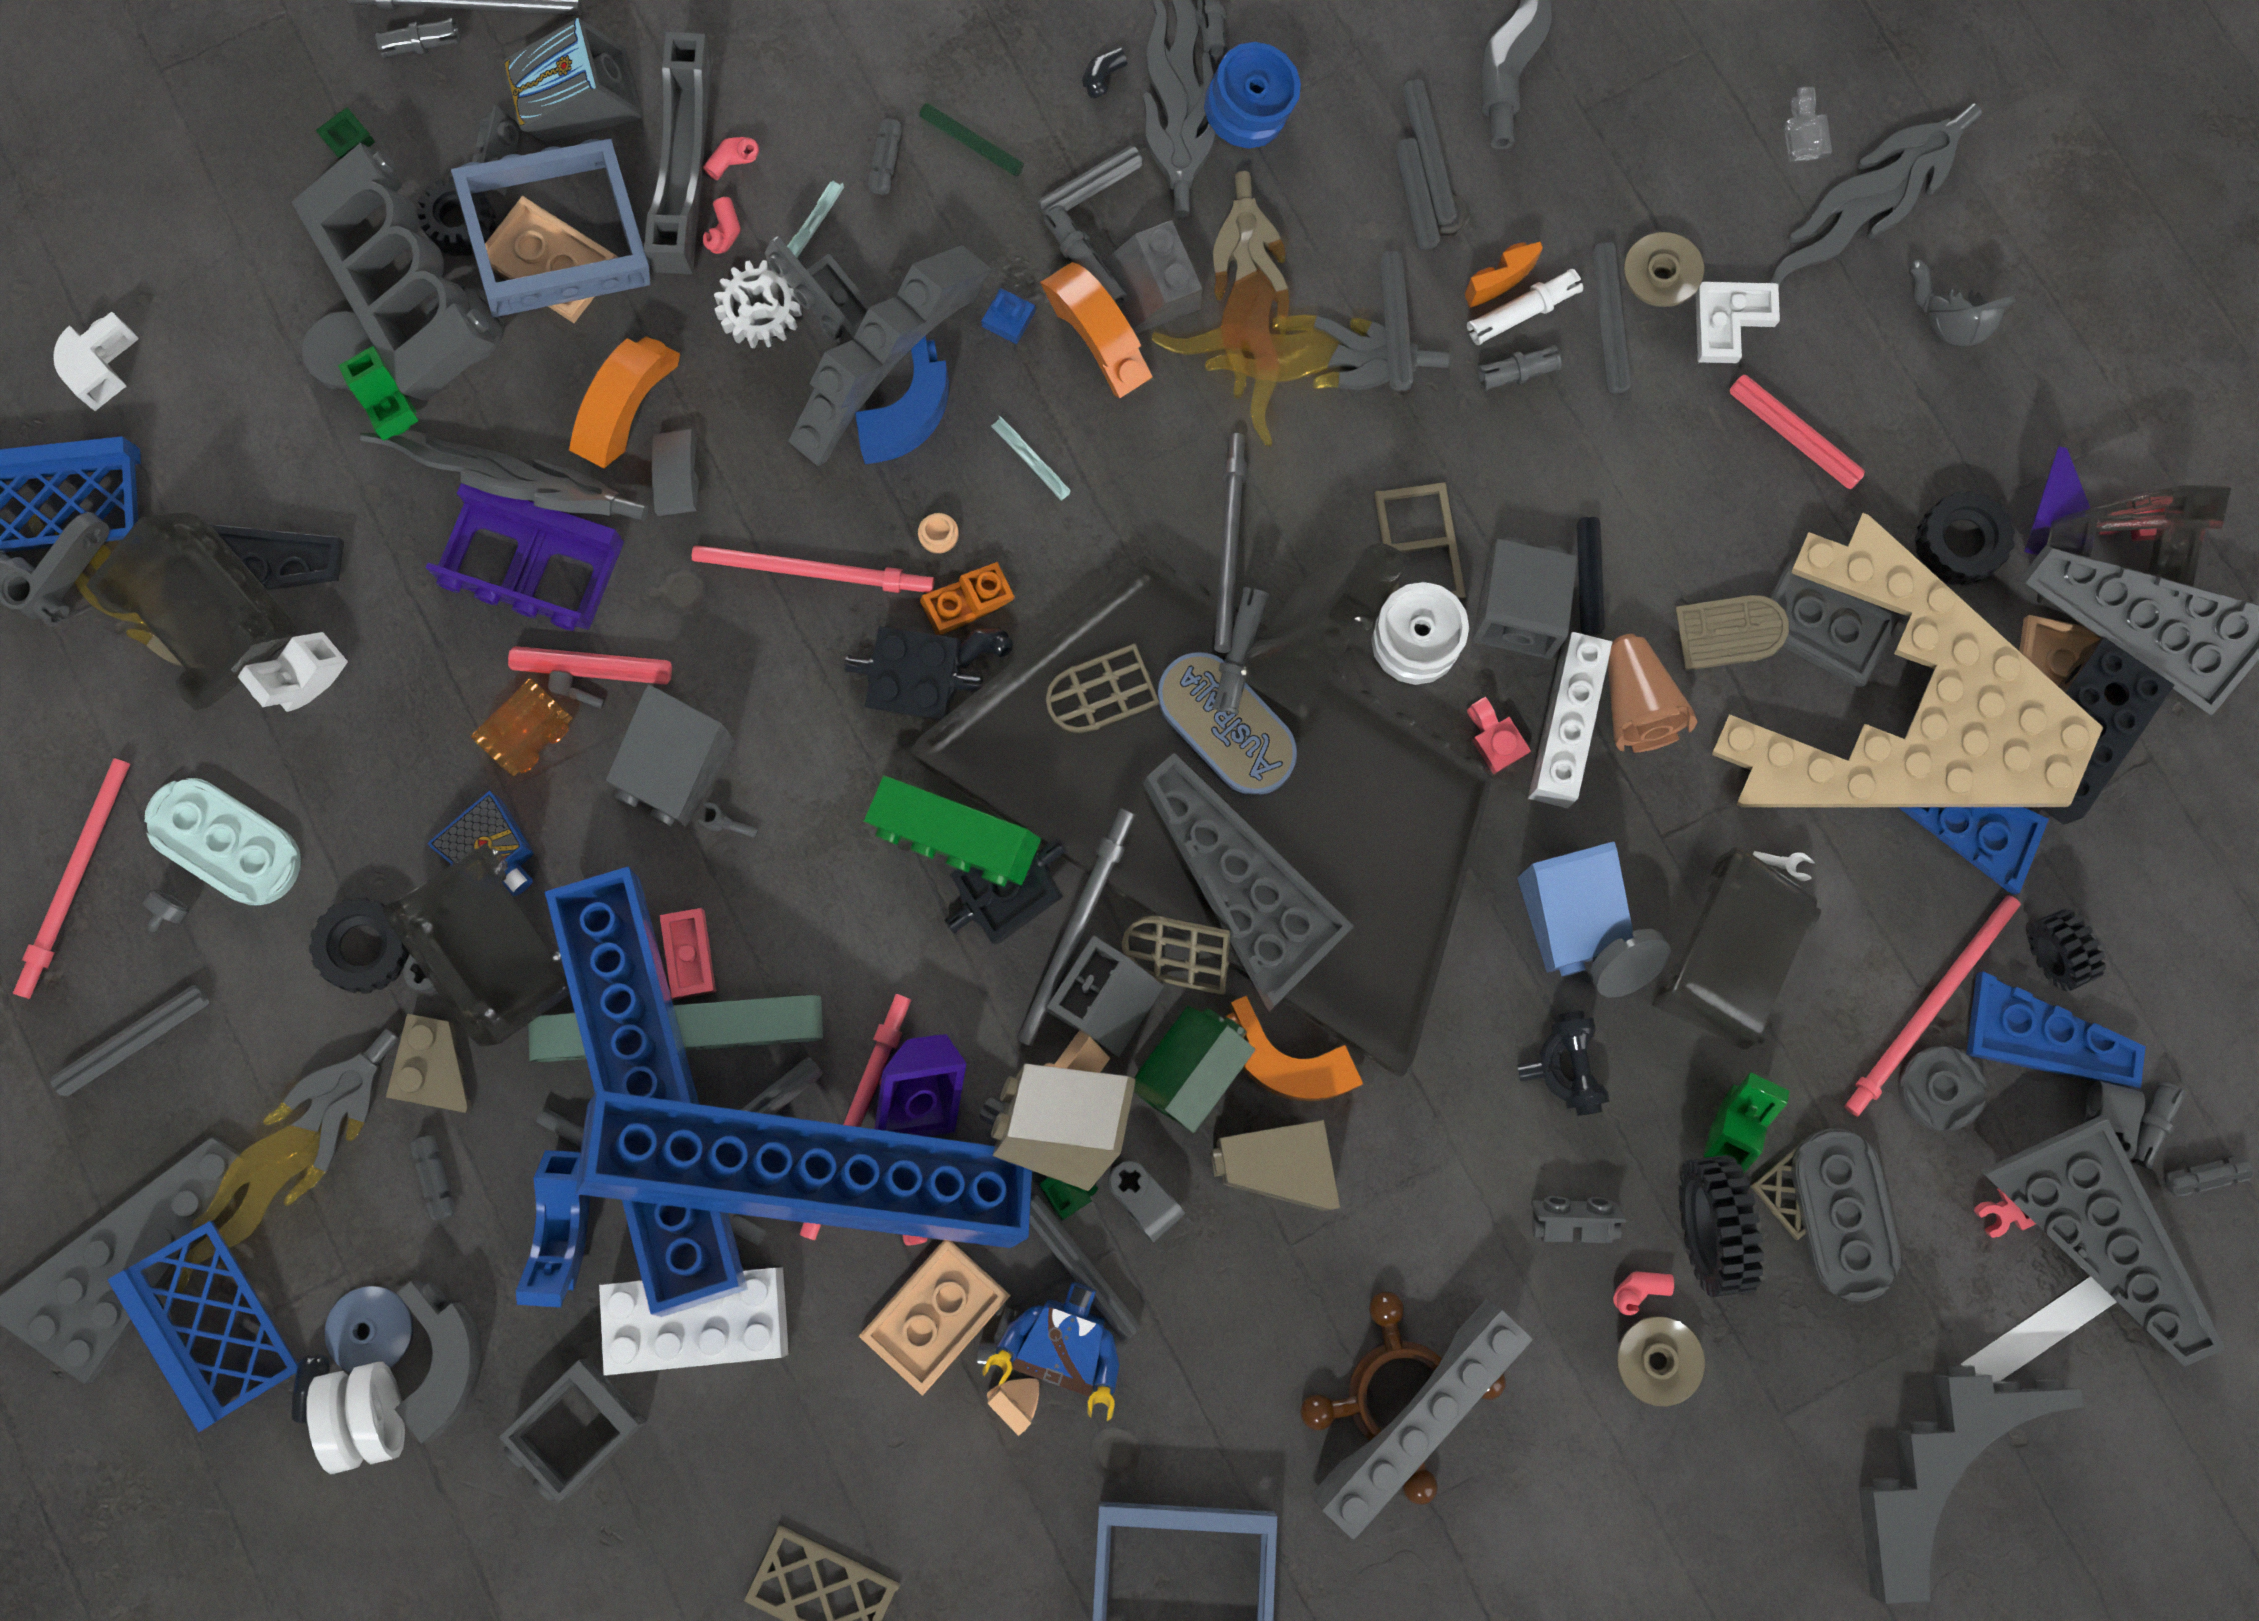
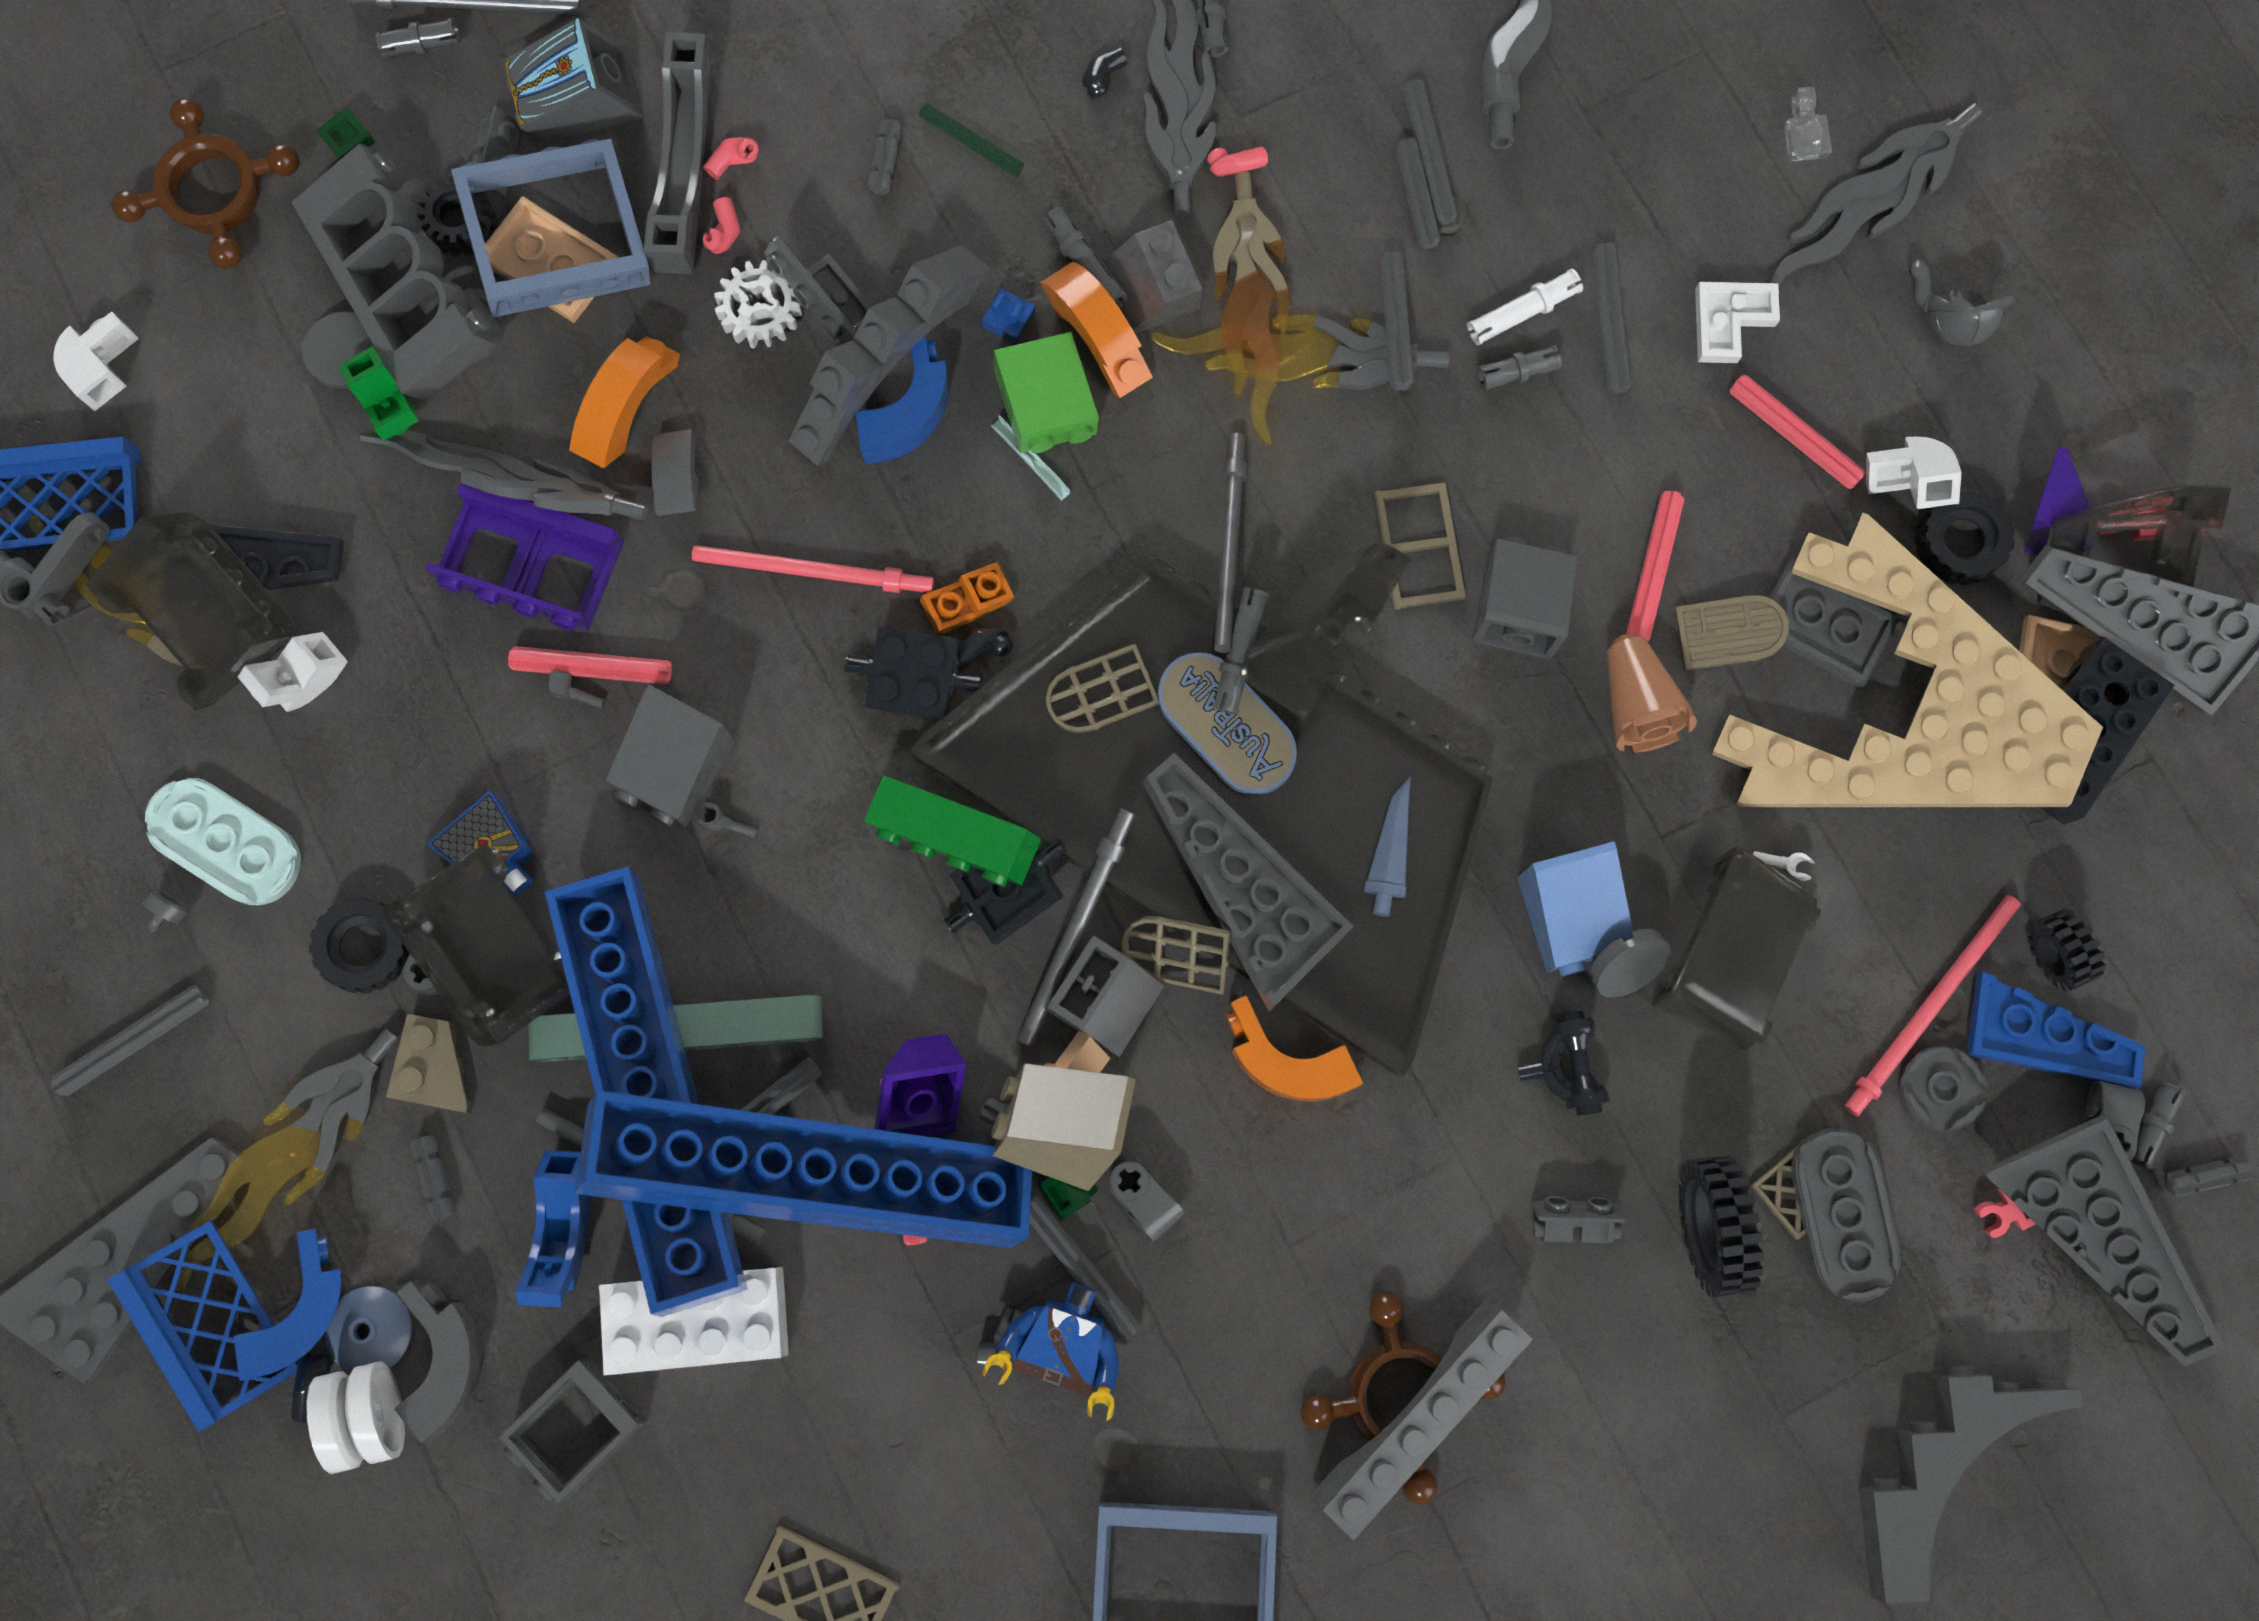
coral bar [12,758,130,999] -> none
clear orange brick [470,678,573,777] -> none
coral plate [660,908,716,1000] -> none
light aqua piece [787,180,844,258] -> none
coral bar [799,994,911,1240] -> none
light nougat tile [859,1240,1011,1396] -> none
light nougat plate [918,513,959,553] -> none
light nougat tile [987,1377,1039,1436] -> none
dark grey axle [1038,146,1143,220] -> none
dark green brick [1133,1005,1256,1133] -> none
blue wheel [1204,42,1301,149] -> none
dark tan slope [1210,1120,1340,1211] -> none
white wheel [1371,582,1469,685] -> none
orange slope [1464,241,1543,308] -> none
coral plate [1467,697,1531,774] -> none
white brick [1528,632,1612,808] -> none
black axle [1577,517,1605,635] -> none
coral arm [1613,1271,1674,1315] -> none
dark tan dish [1617,1317,1705,1407] -> none
dark tan dish [1624,232,1705,307] -> none
green brick [1703,1072,1790,1174] -> none
blue wing [1898,807,2049,895] -> none
white sticker [1961,1276,2117,1382] -> none
none -> reddish brown piece [111,98,300,269]
none -> blue arch [233,1229,341,1381]
none -> bright green brick [993,332,1099,453]
none -> coral arm [1207,147,1268,177]
none -> sand blue bar [1364,776,1411,917]
none -> coral axle [1626,491,1684,642]
none -> white brick [1866,436,1962,509]

